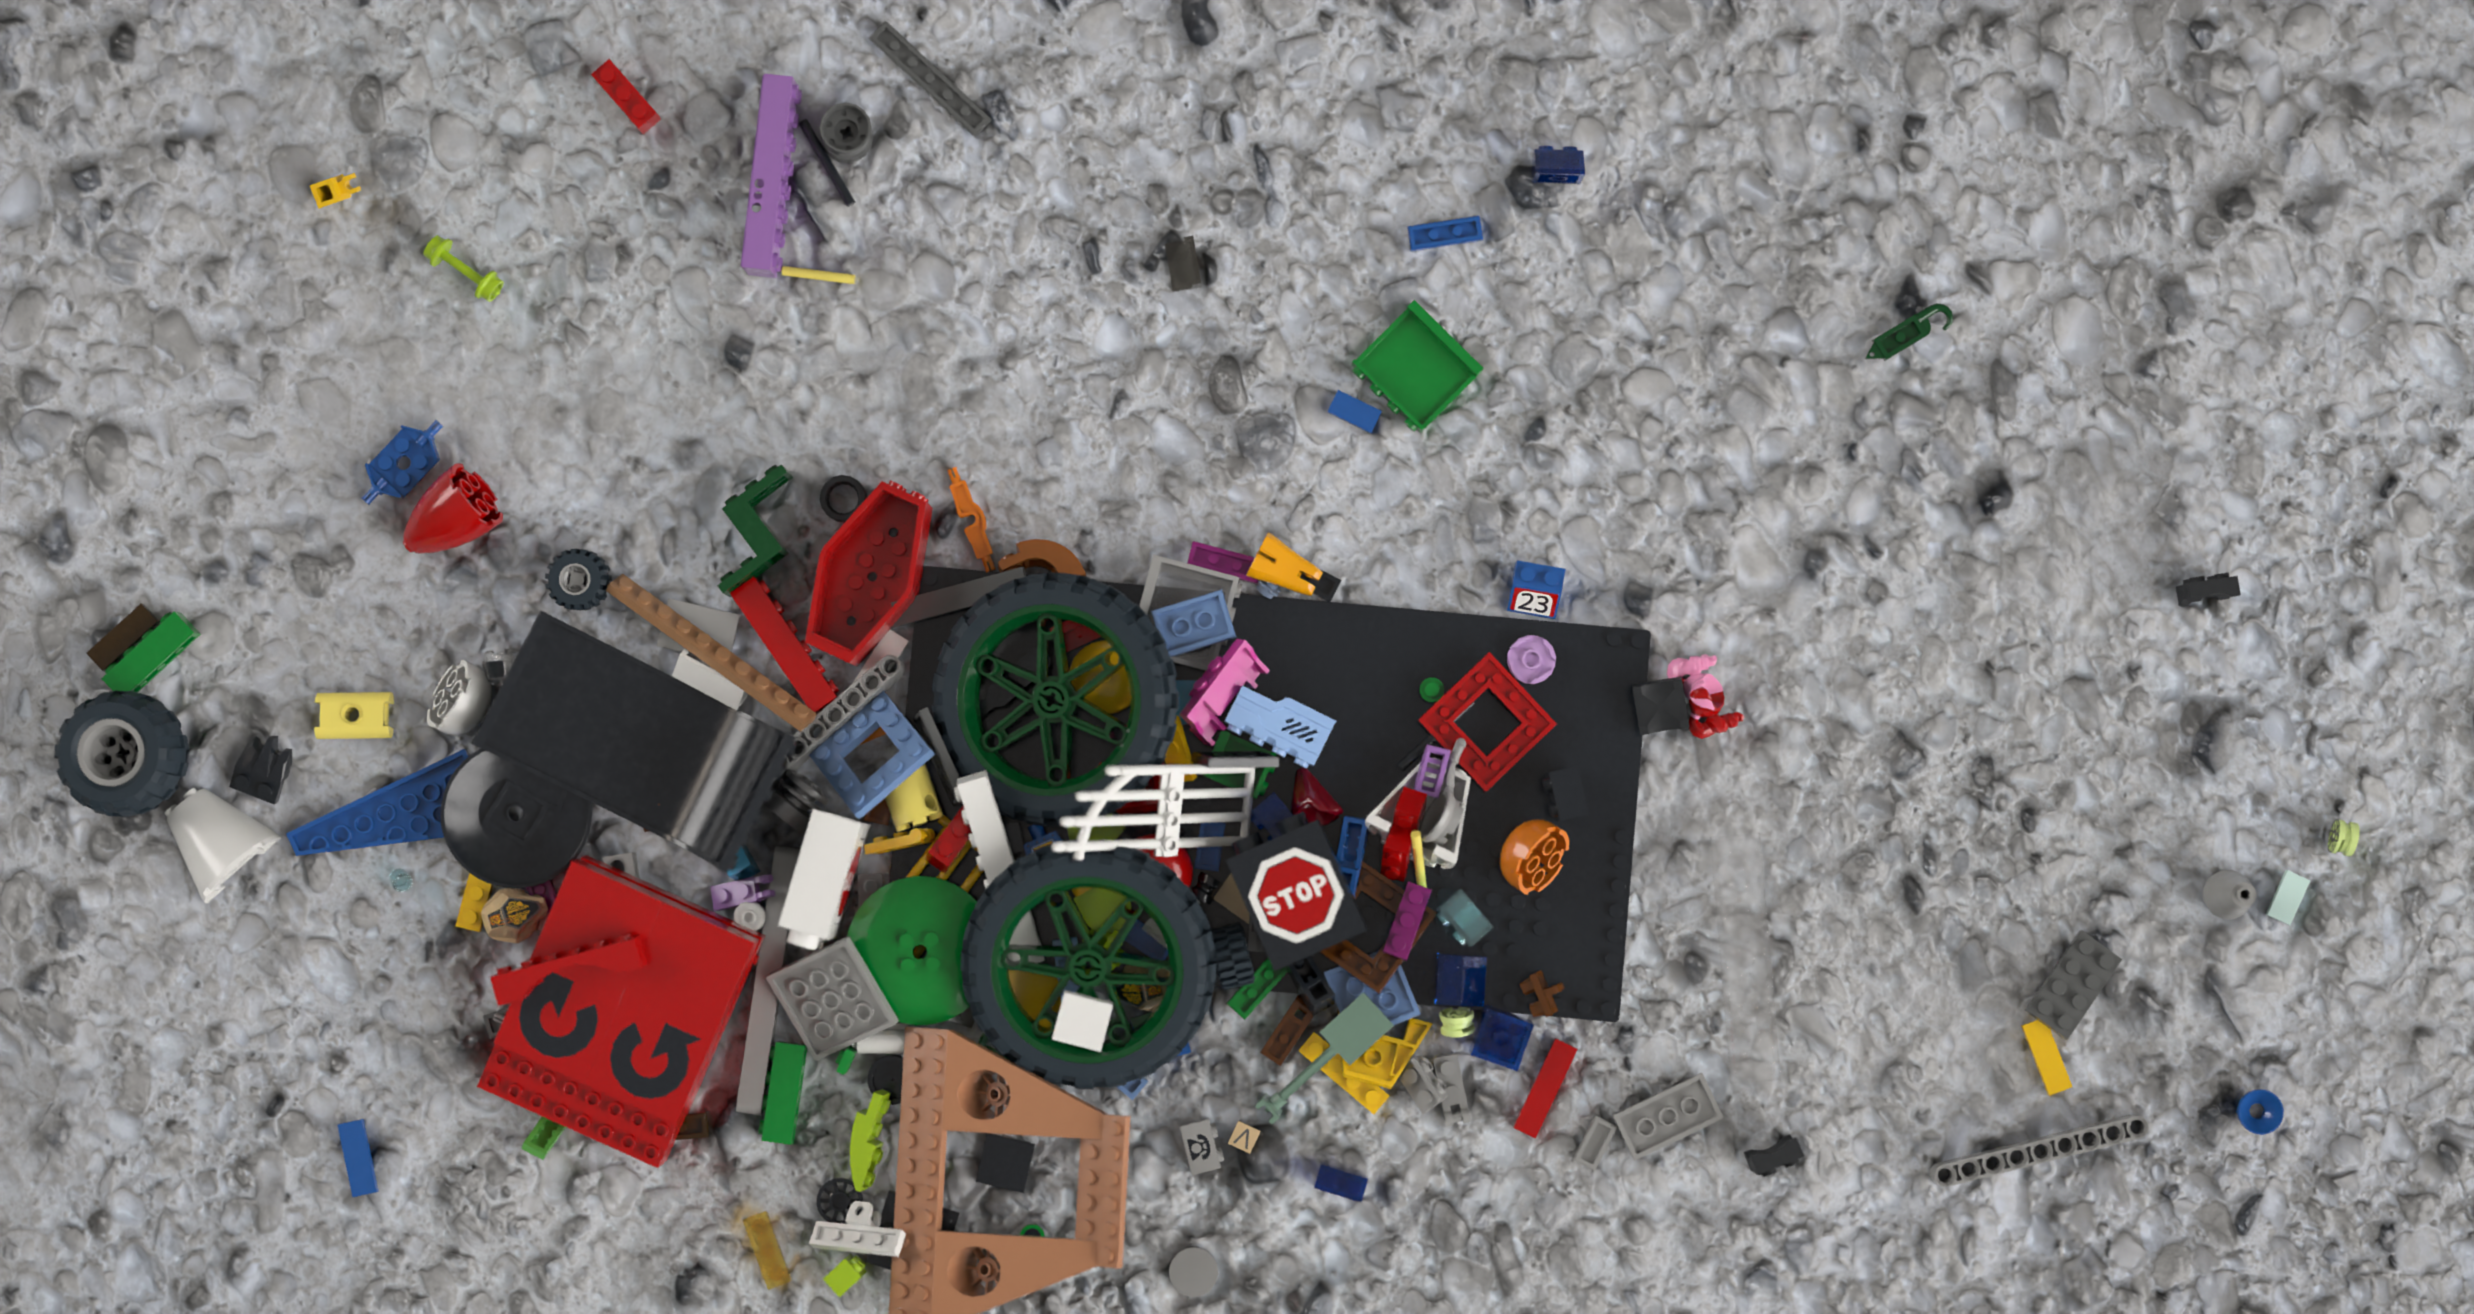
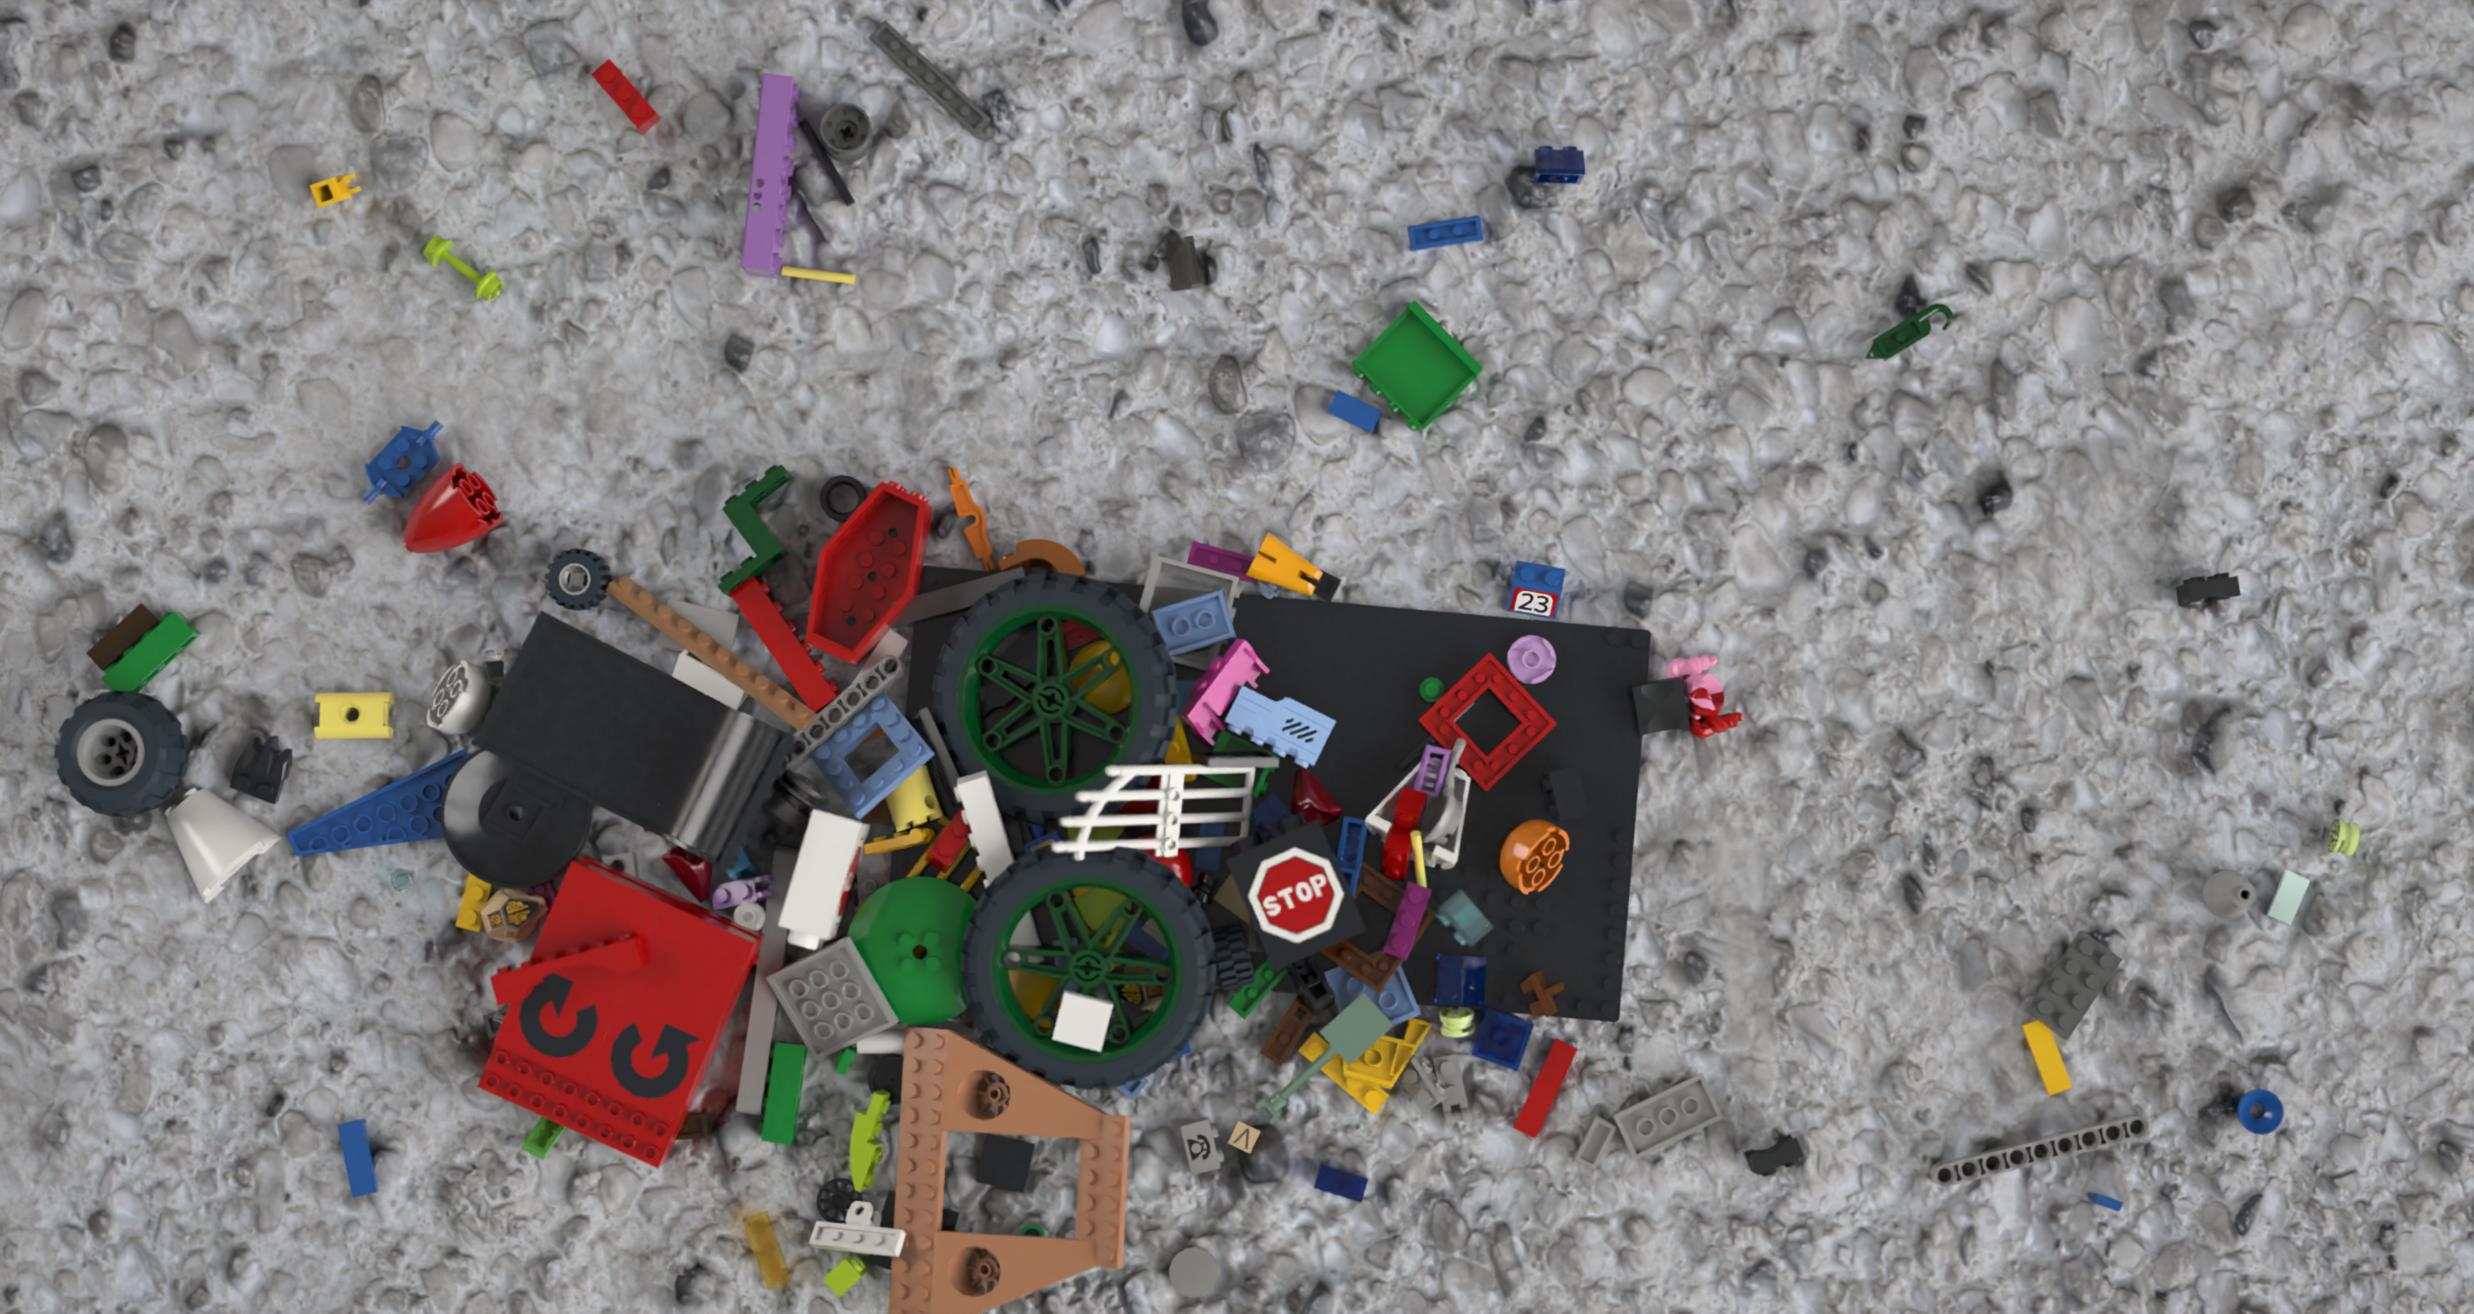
none -> dark red hat [661,845,713,903]
none -> blue tile [2091,1192,2123,1212]

